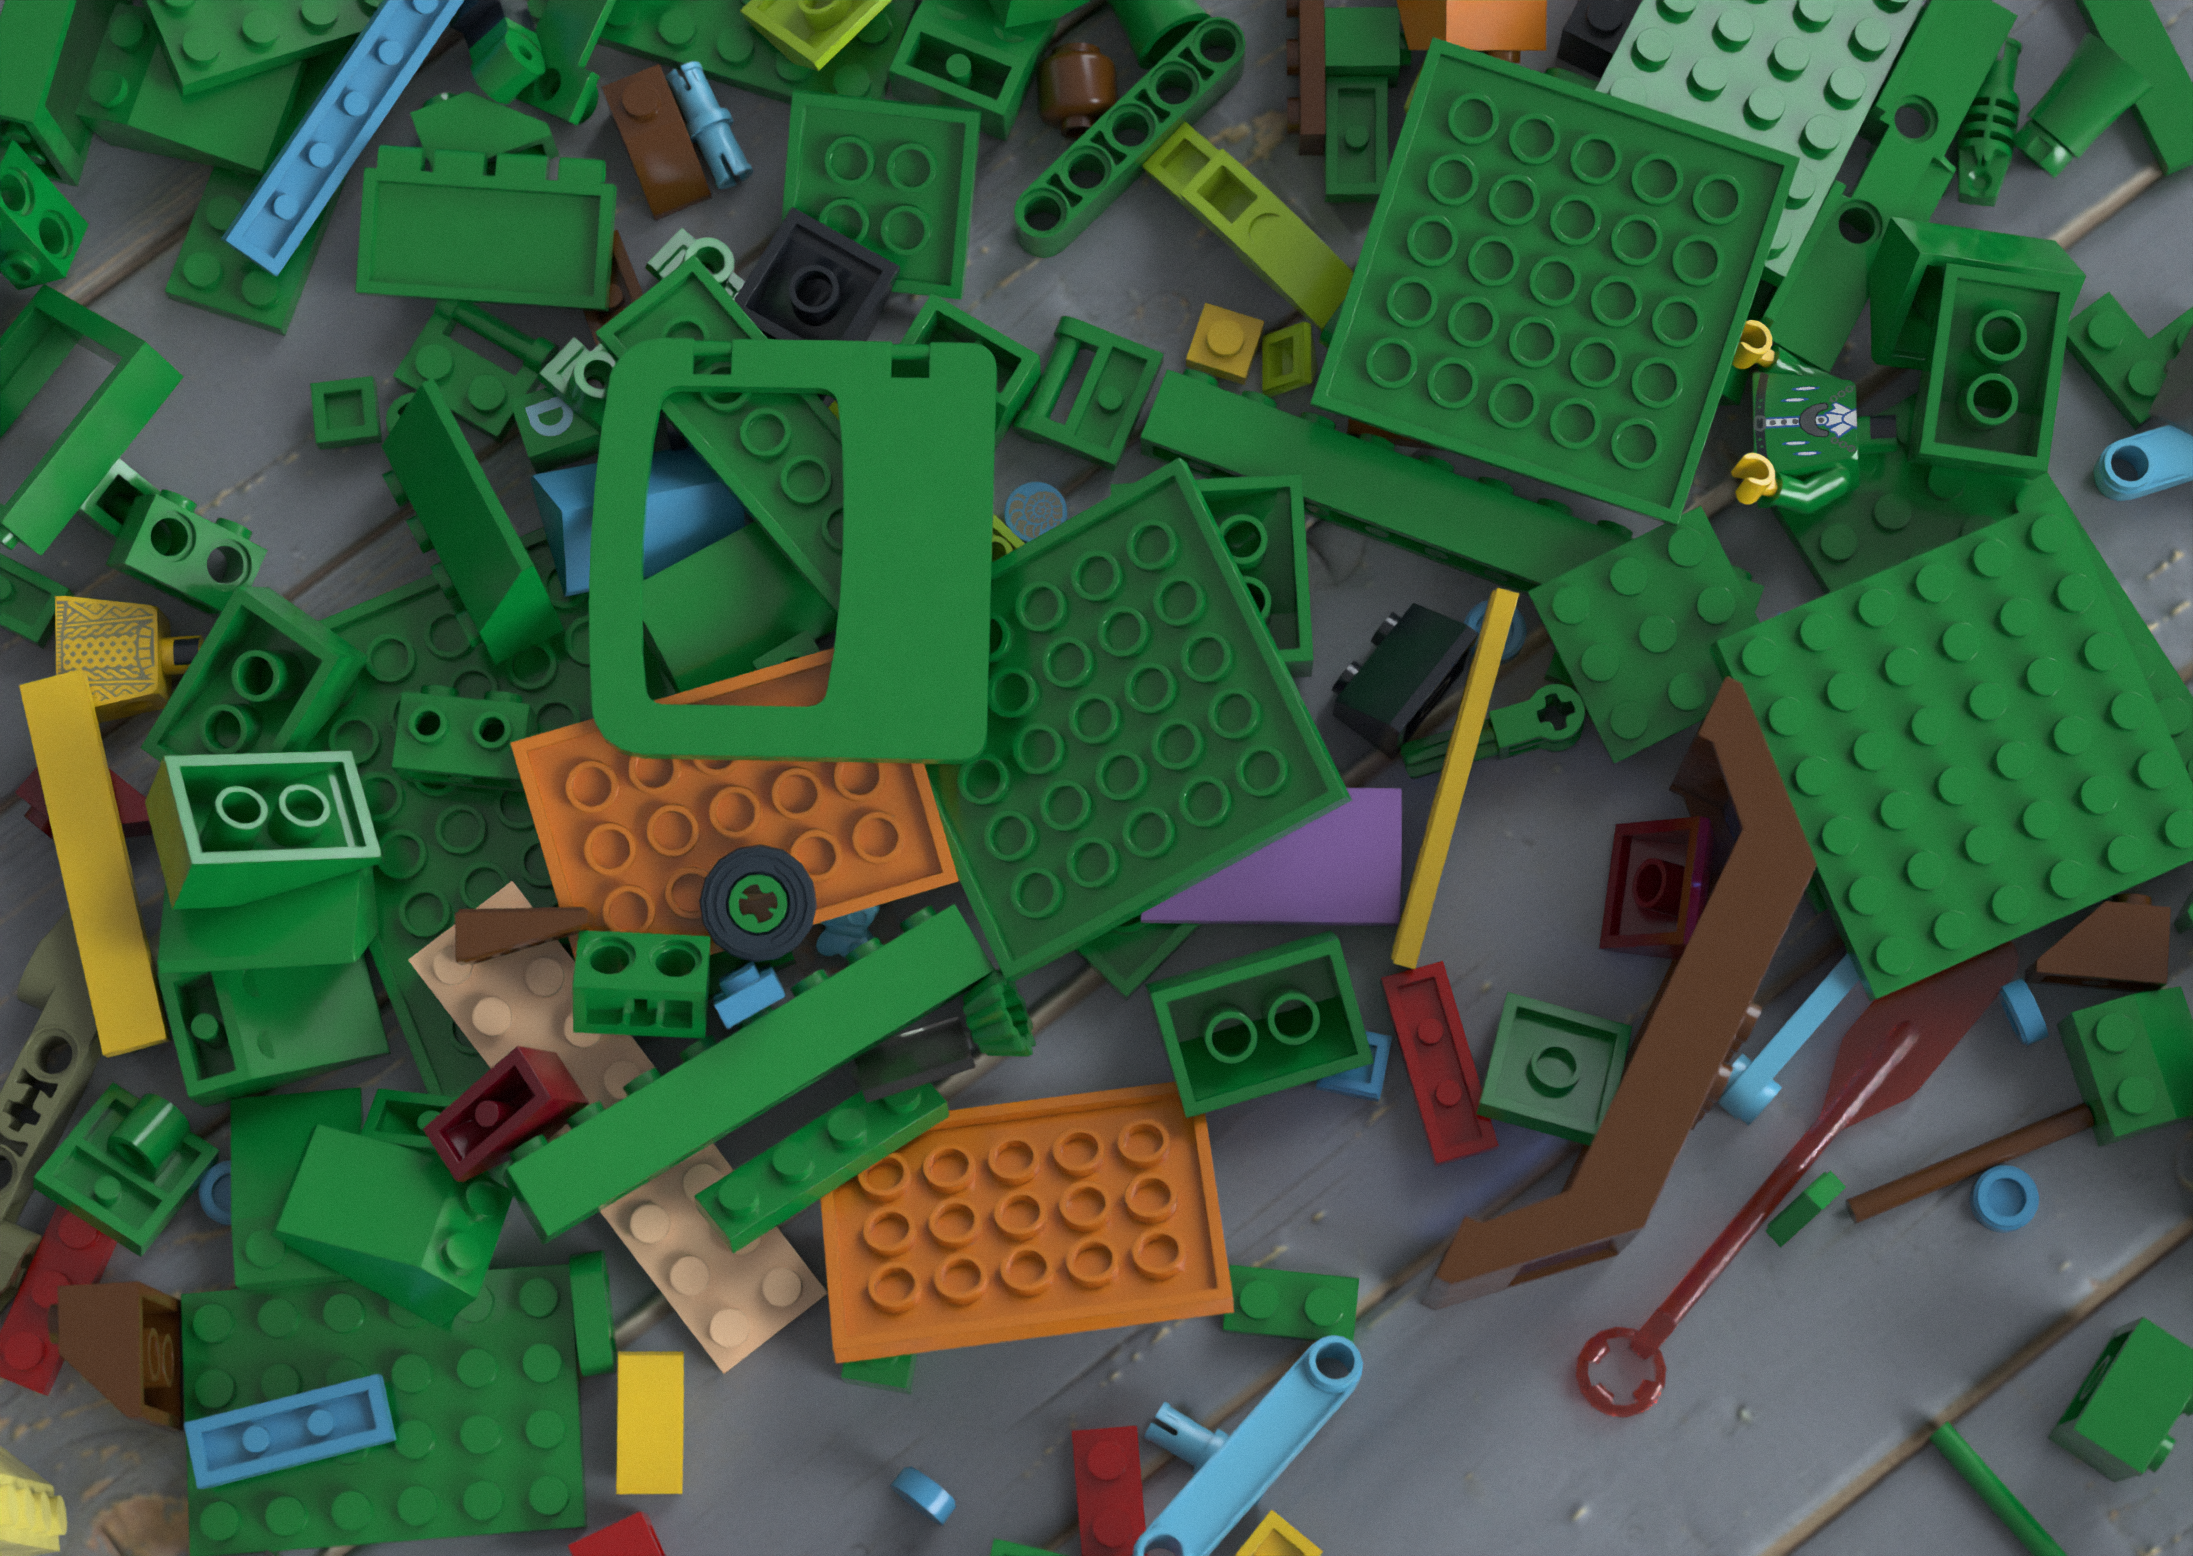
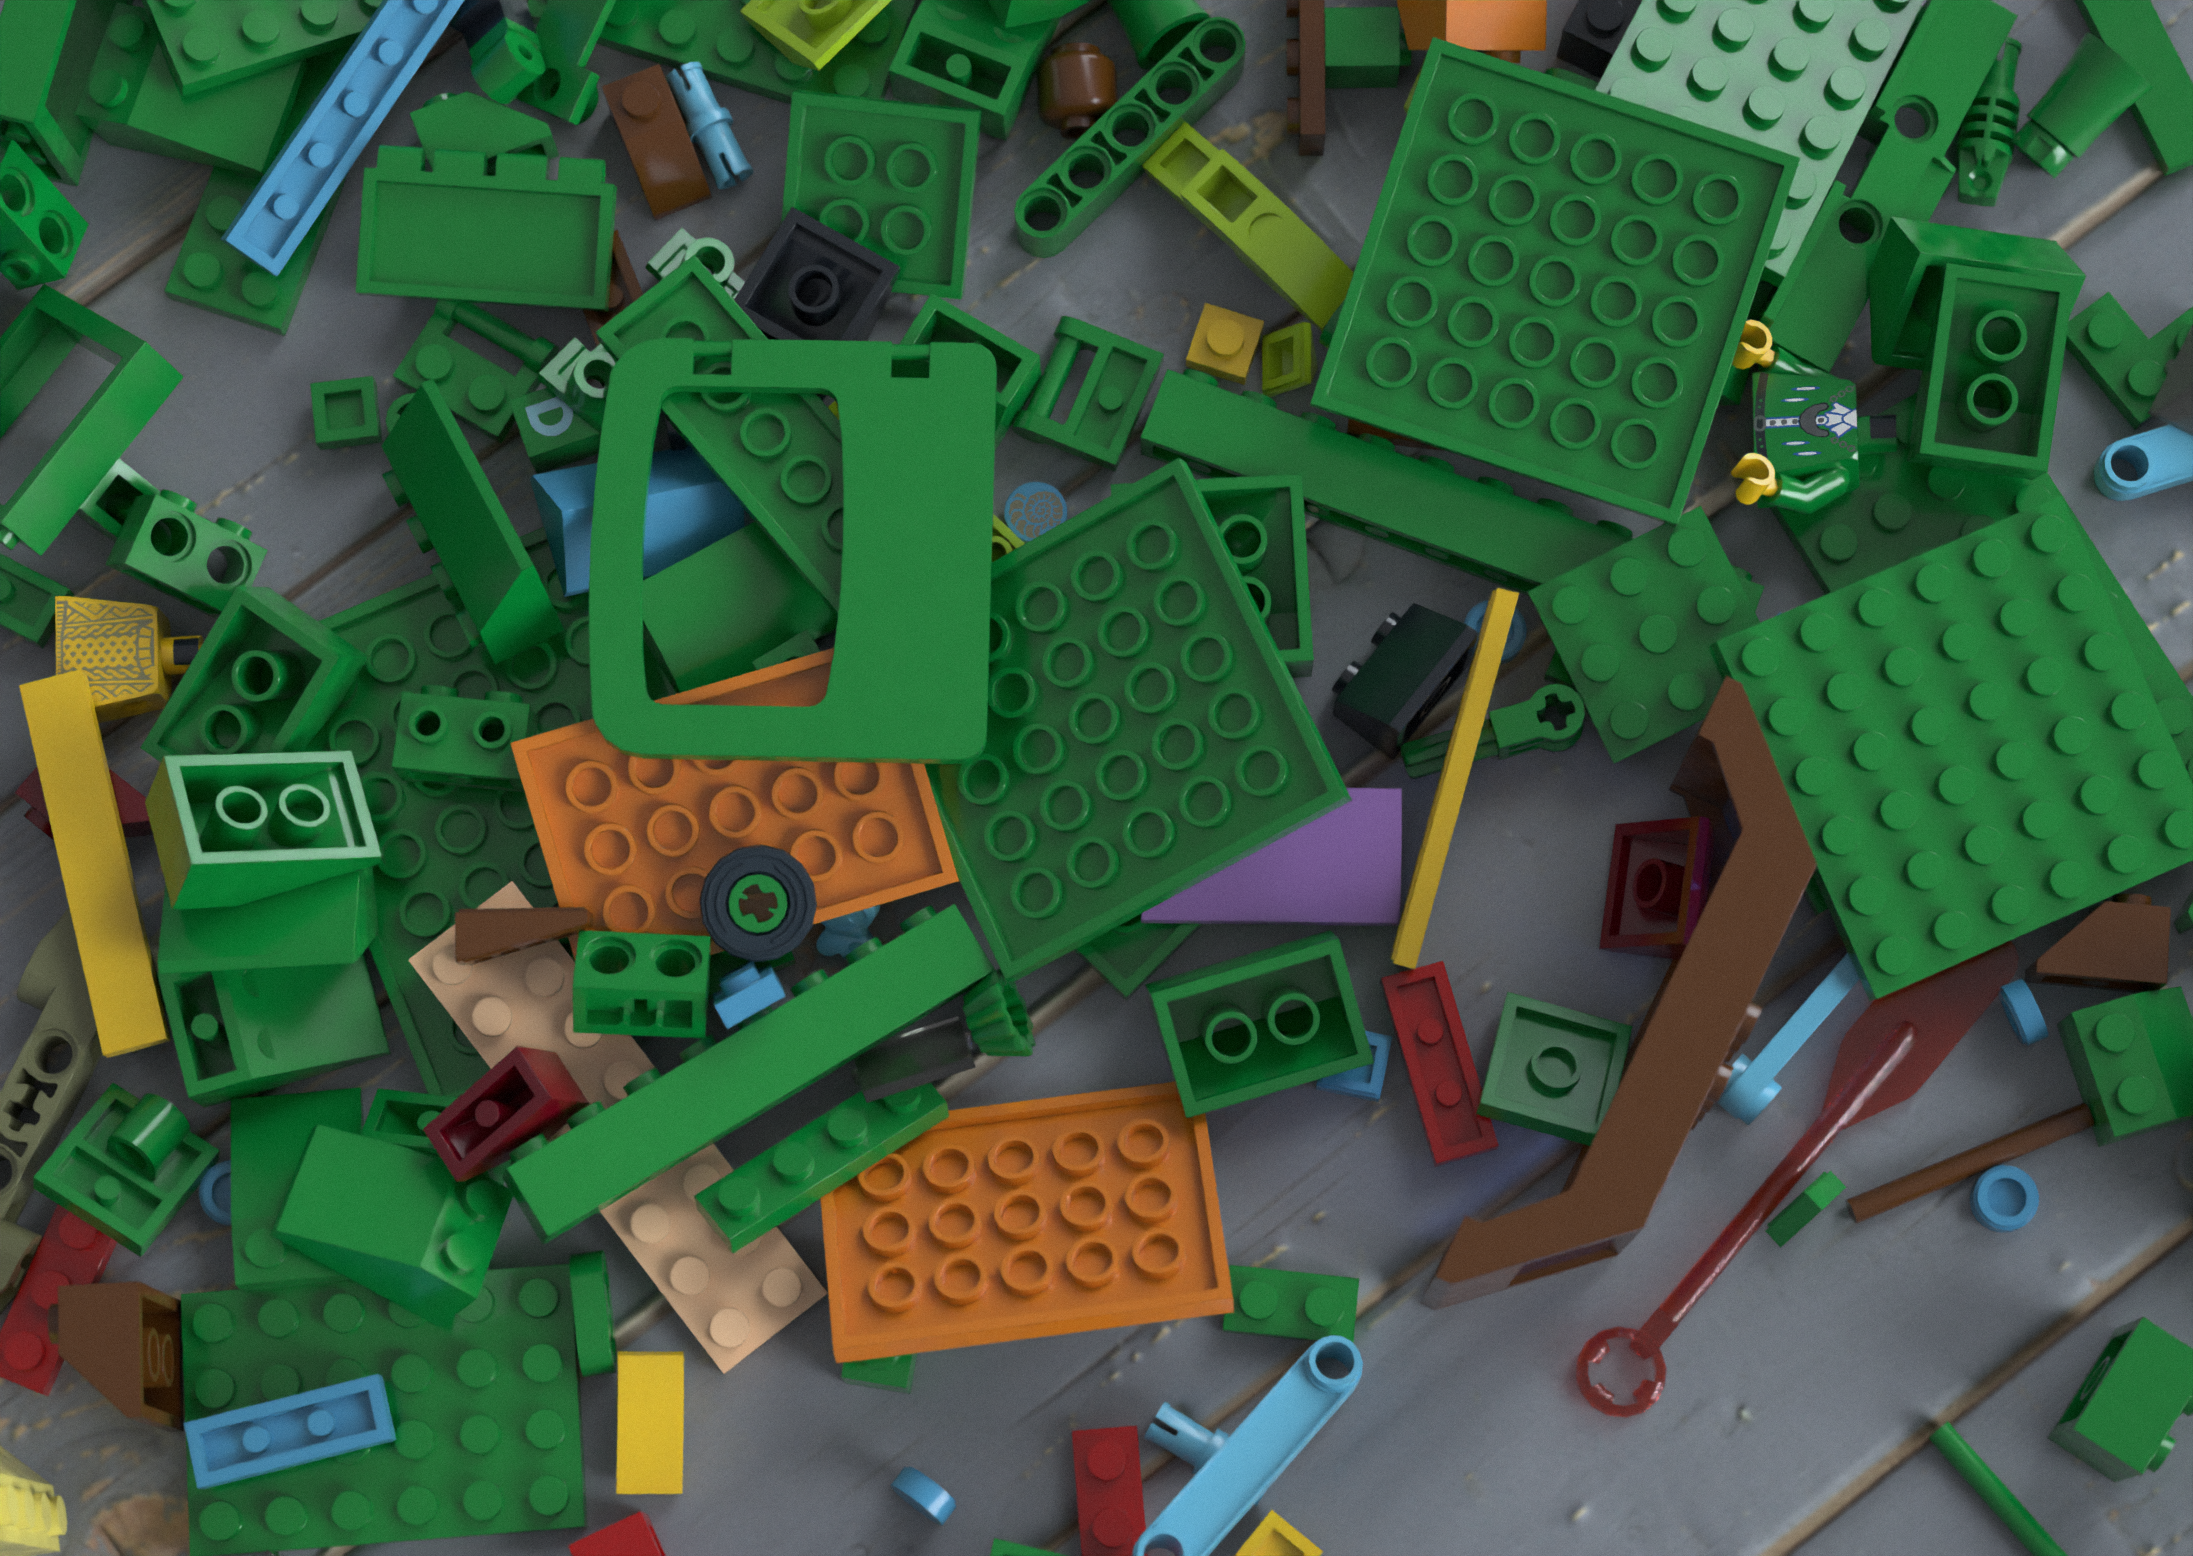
green plate [1325,76,1388,203] -> none

